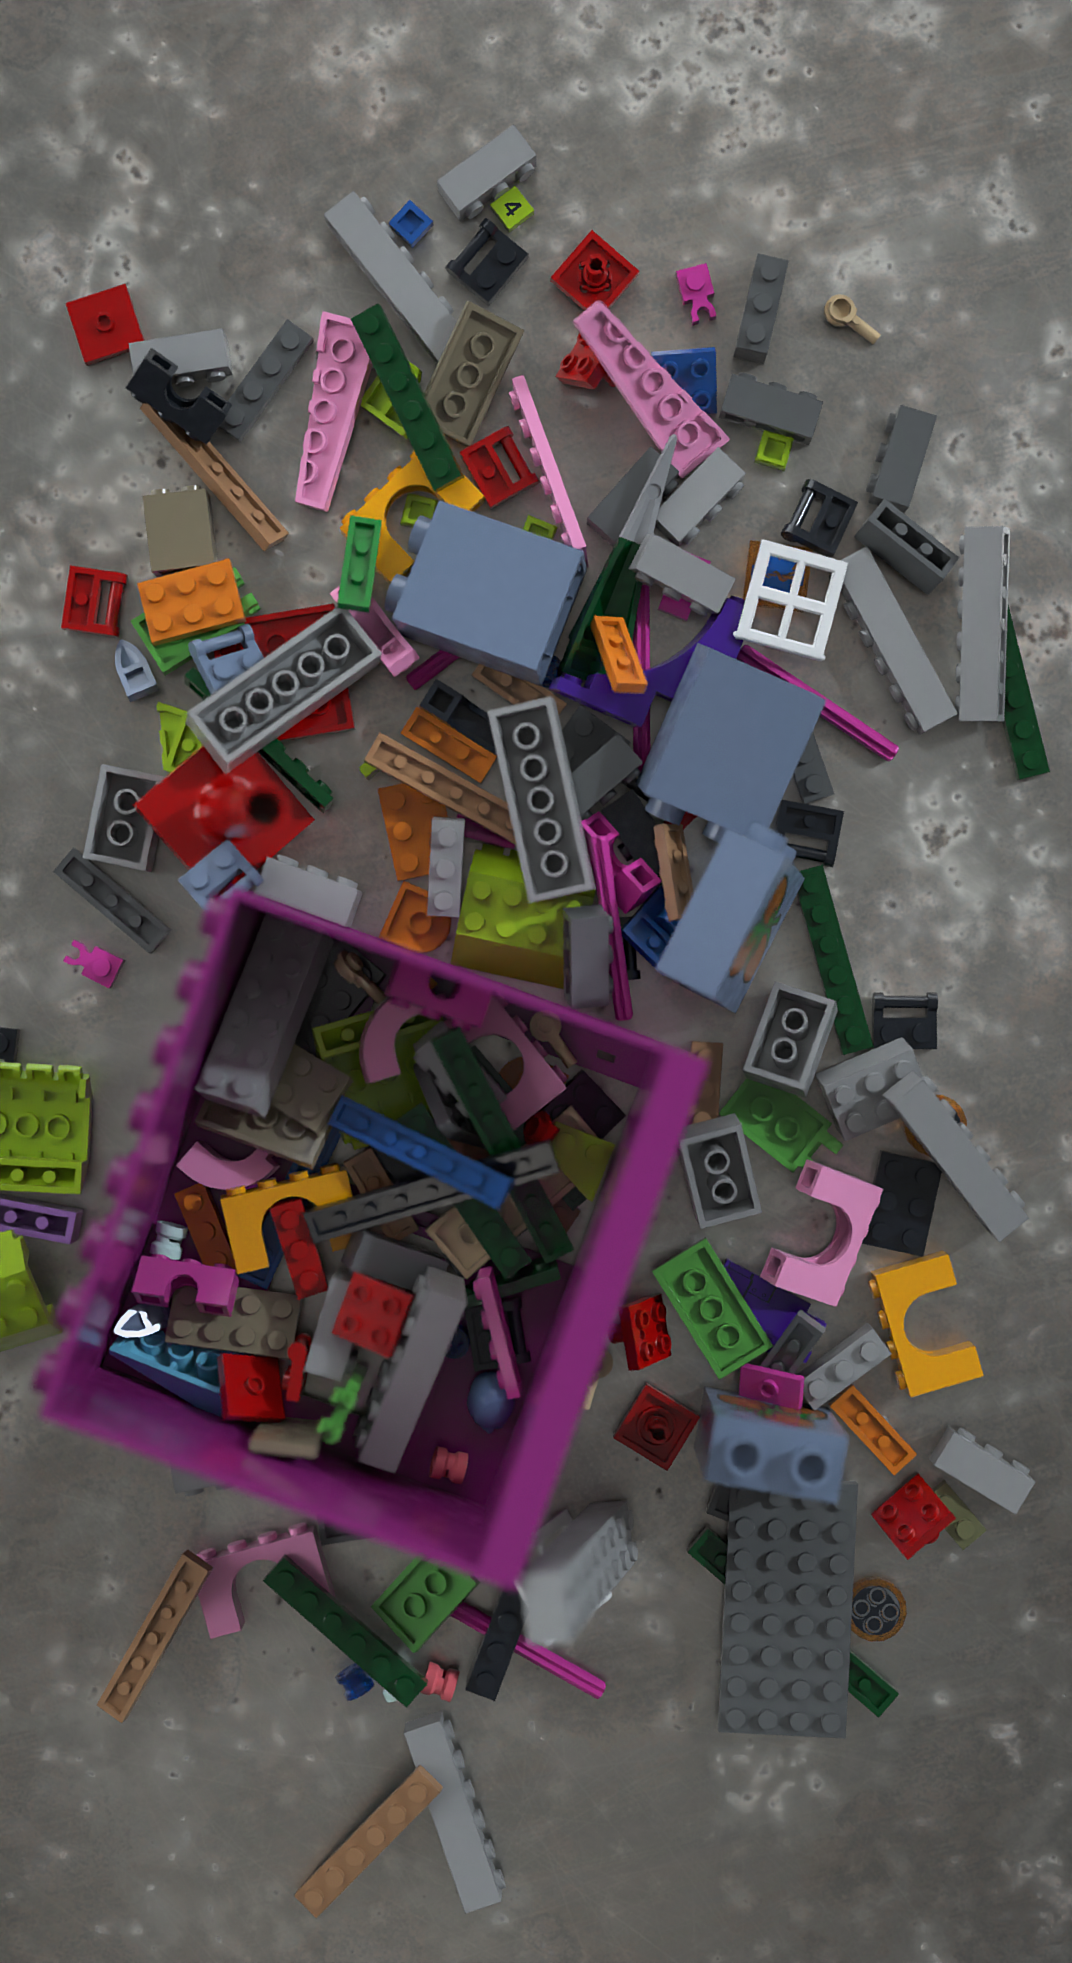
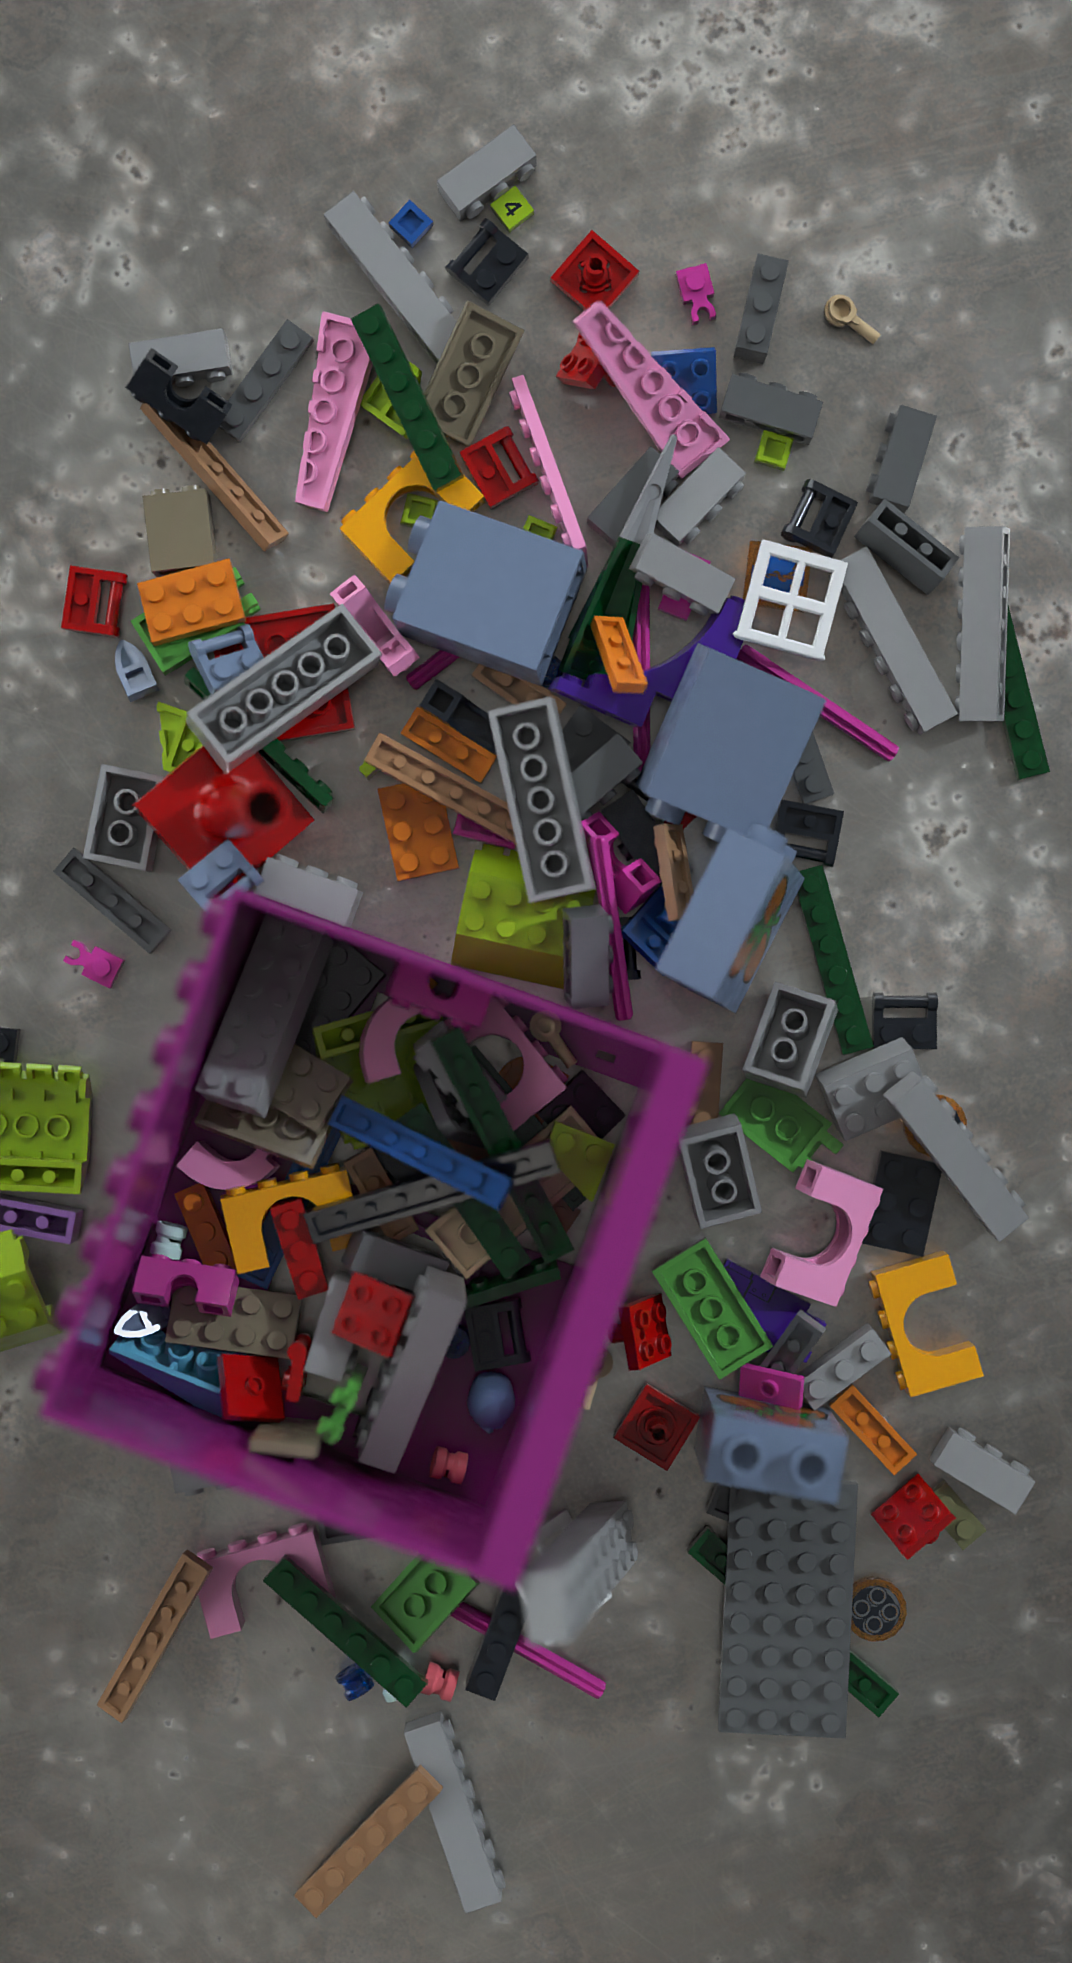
red plate [65,284,145,366] -> none
tan plate [334,951,386,1004] -> none
green plate [337,515,382,613] -> none
orange tile [378,880,452,953] -> none
light grey brick [427,816,465,917] -> none
dark pink plate [473,1266,523,1400] -> none
red animal [524,1111,560,1145] -> none

